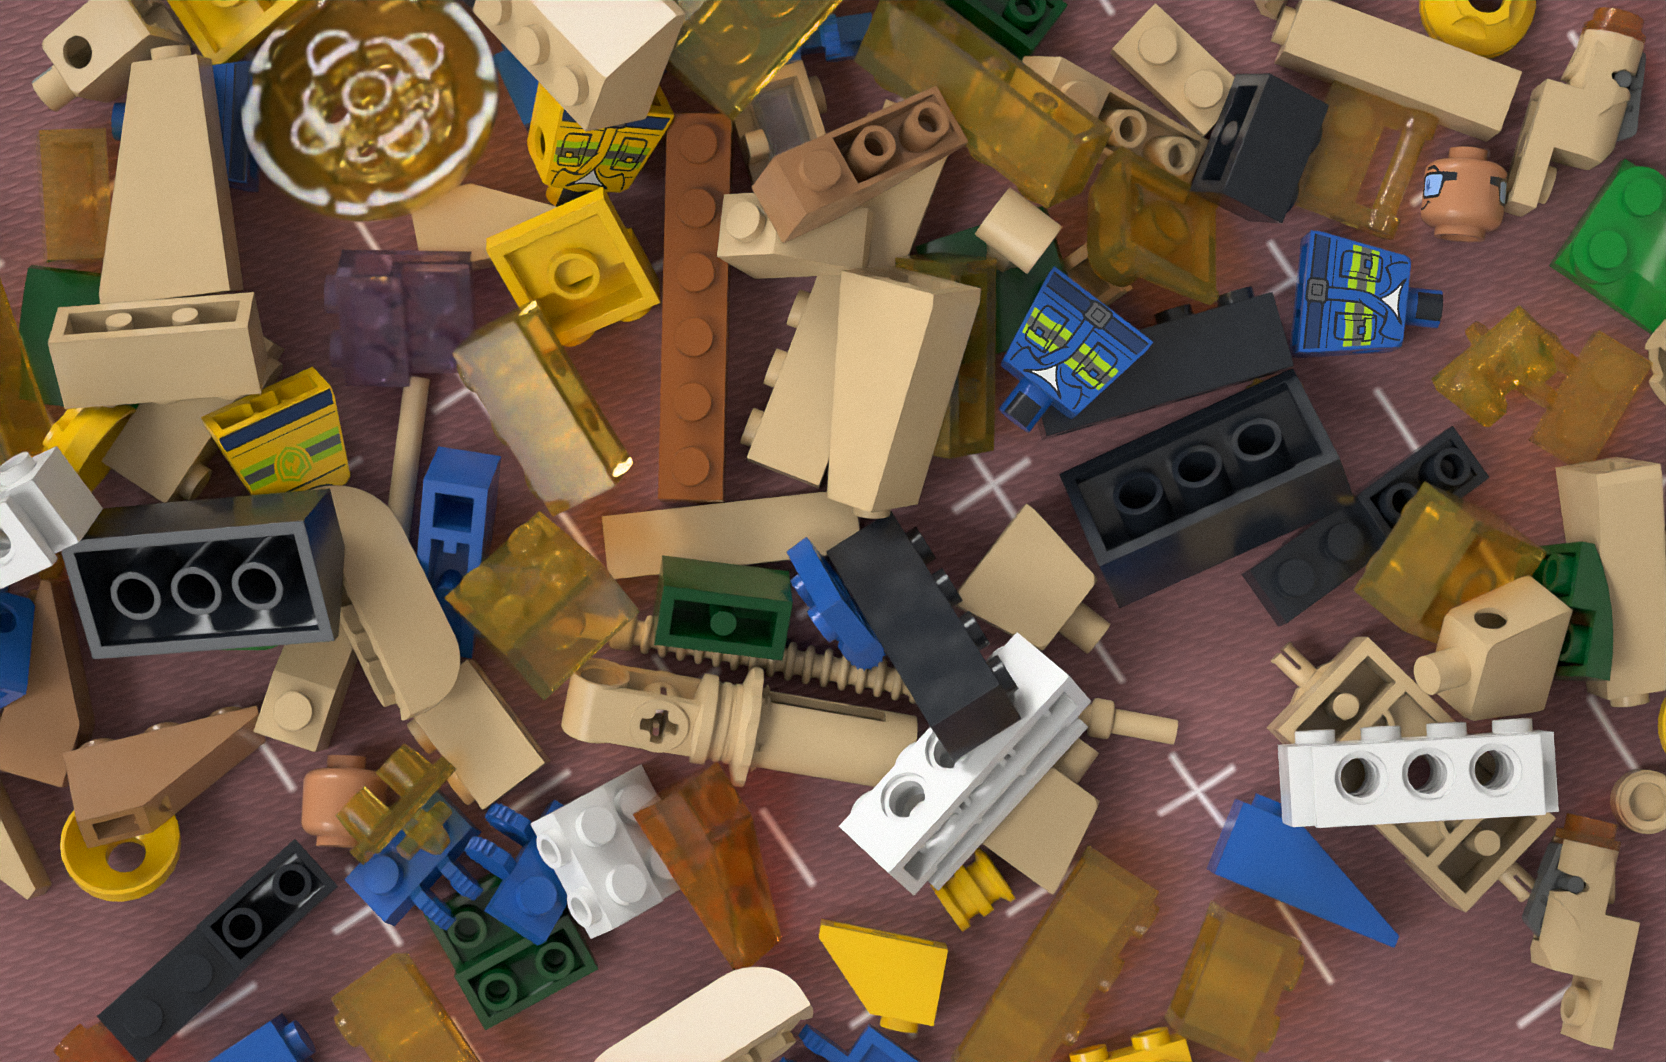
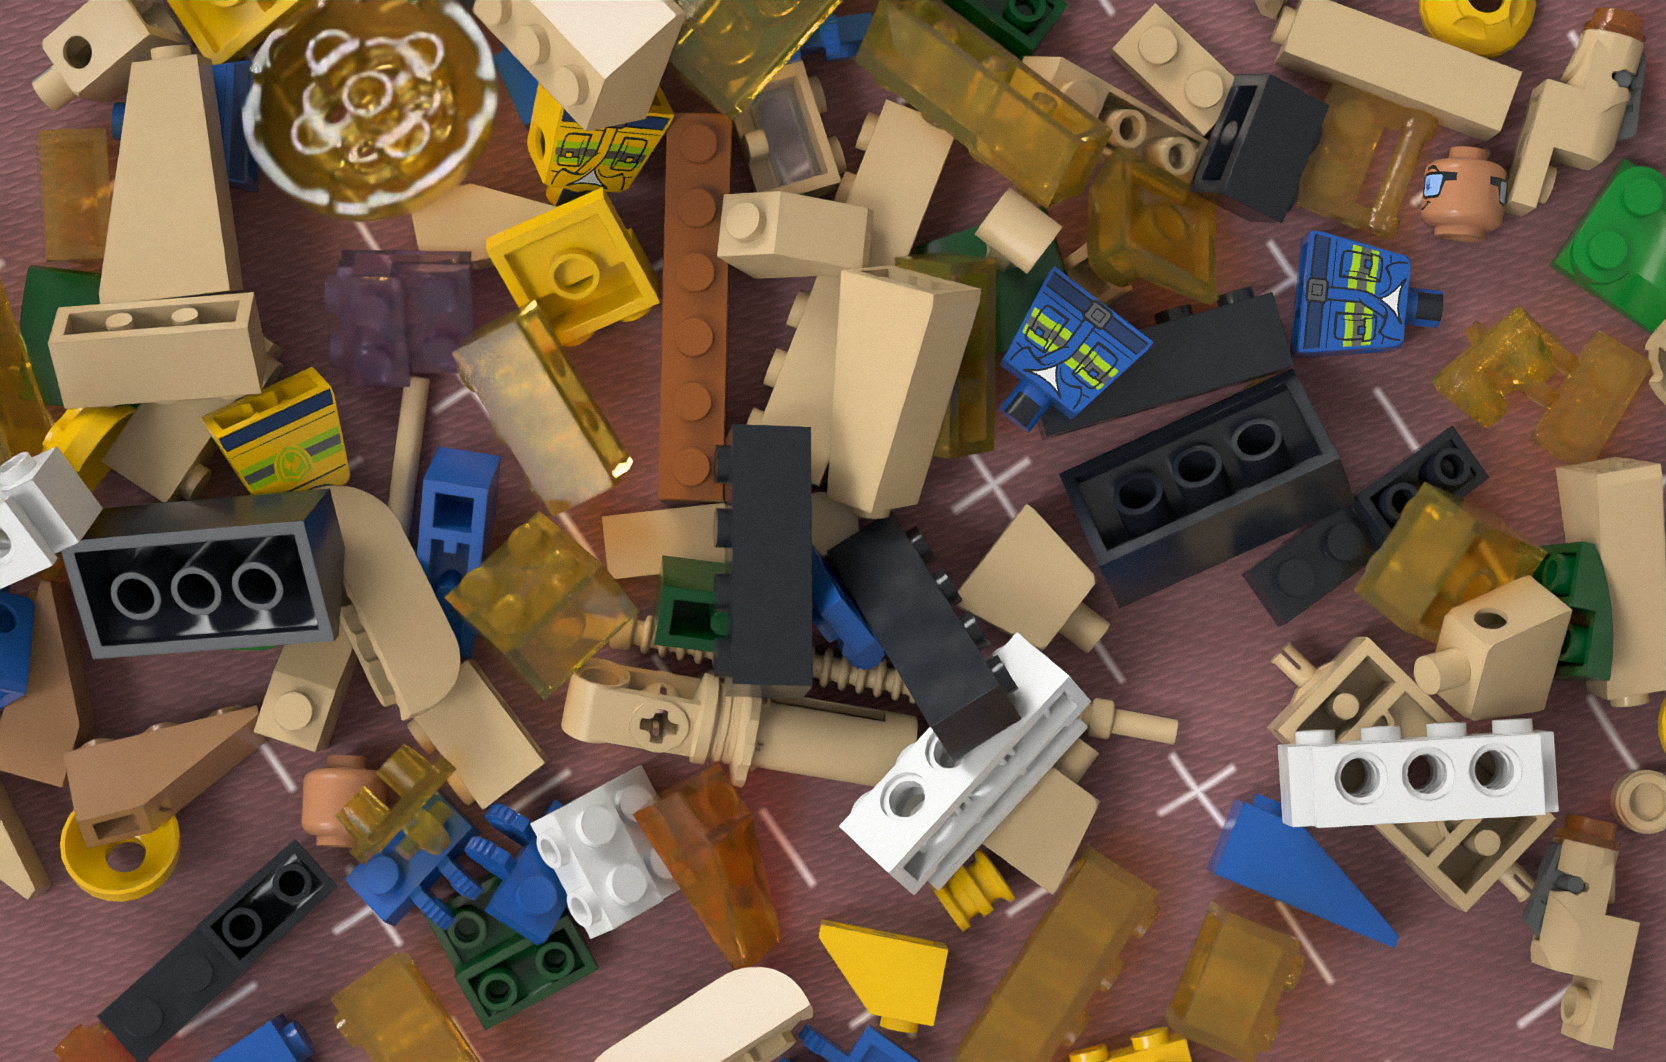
medium nougat slope [751,86,968,243] -> none
none -> black brick [713,424,813,698]

